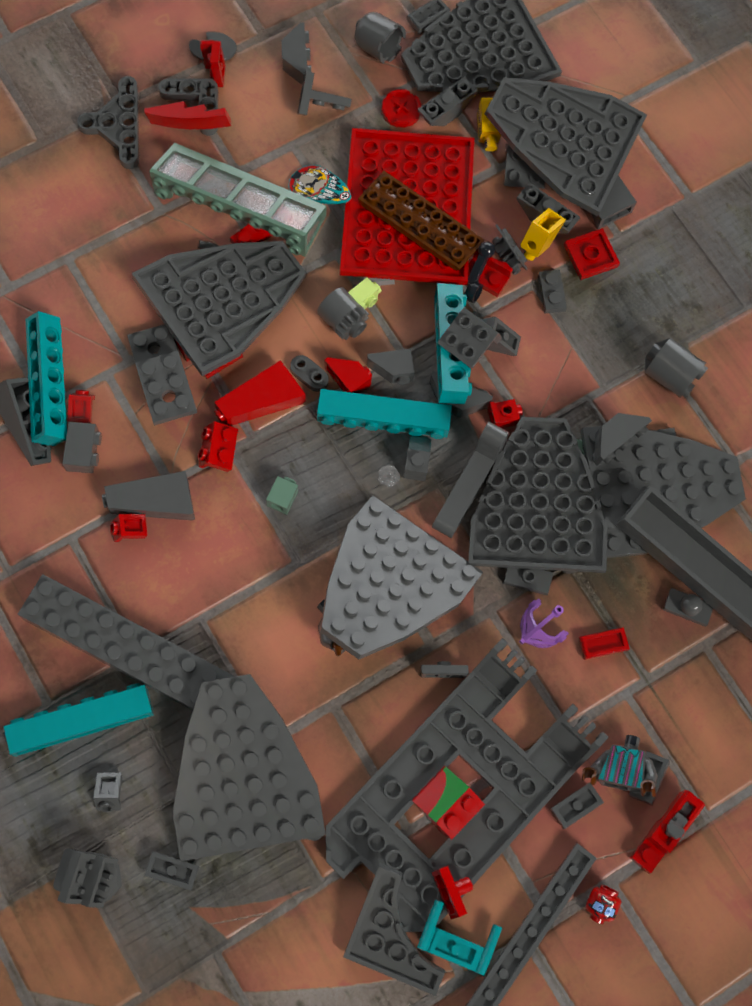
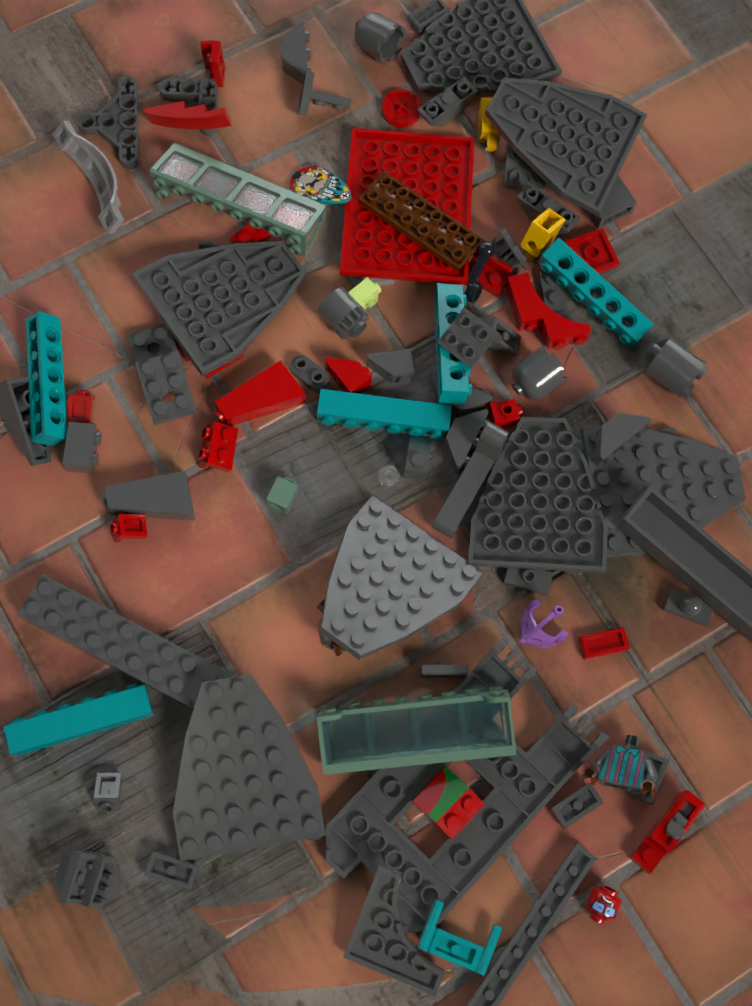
dark grey piece [189,32,237,61] -> none
red tile [432,866,473,920] -> none
none -> light grey piece [52,120,125,234]
none -> clear light blue window [317,686,516,775]
none -> dark grey slope [444,409,490,474]
none -> red arch [505,272,591,350]
none -> dark grey cylinder [512,345,568,400]
none -> teal brick [538,238,654,348]

